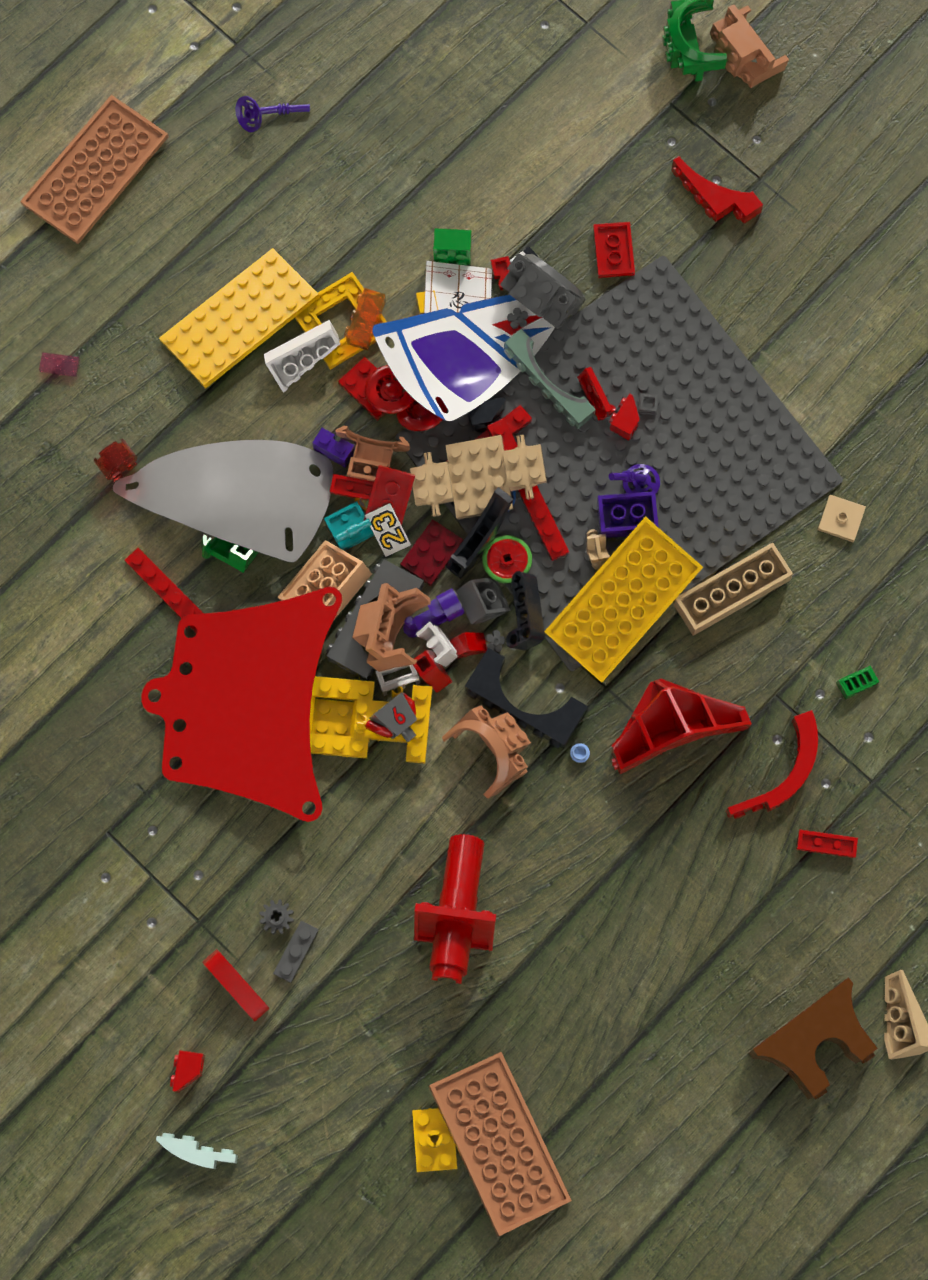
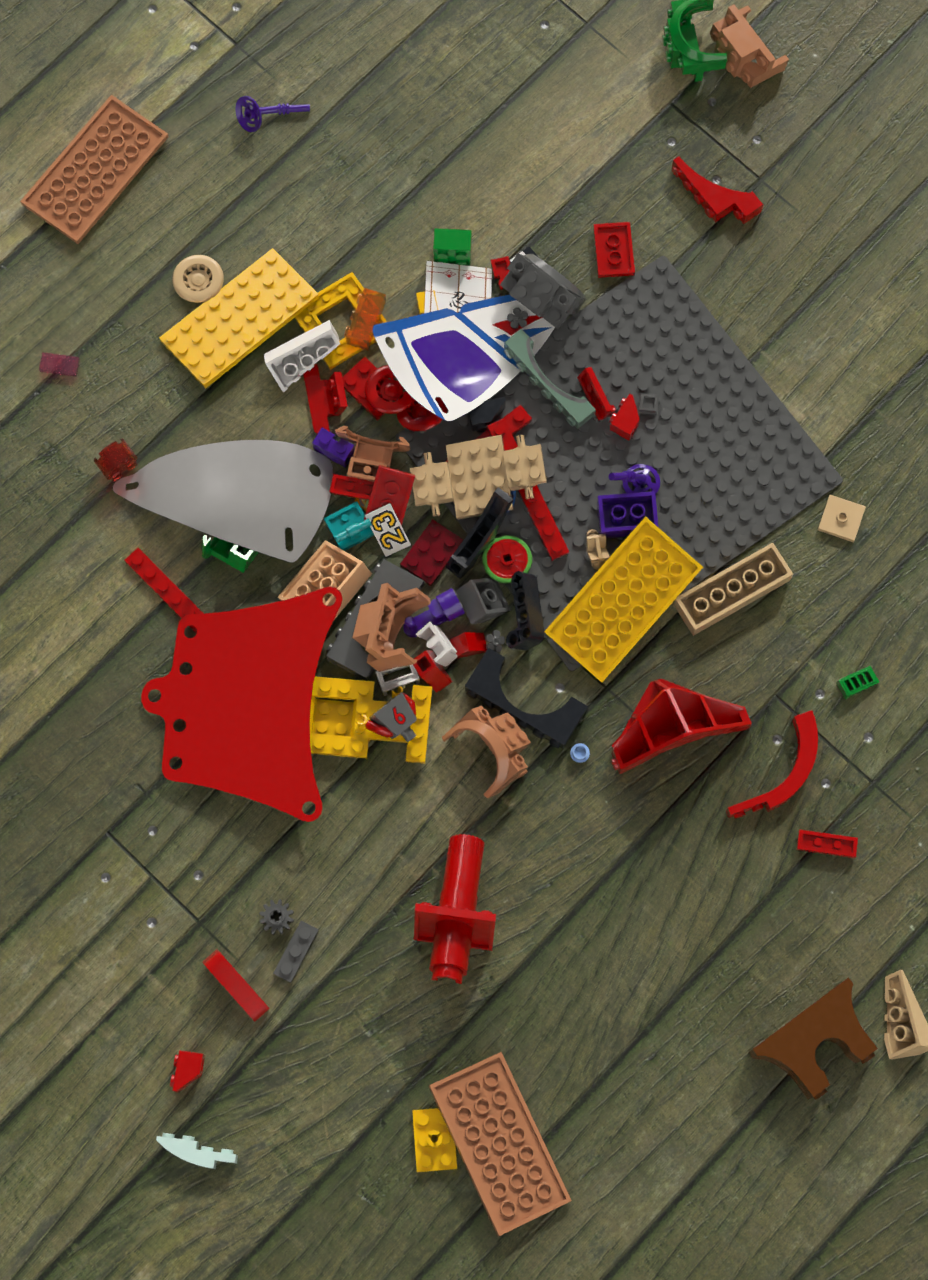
none -> tan wheel [172,255,224,303]
none -> red plate [303,364,348,434]

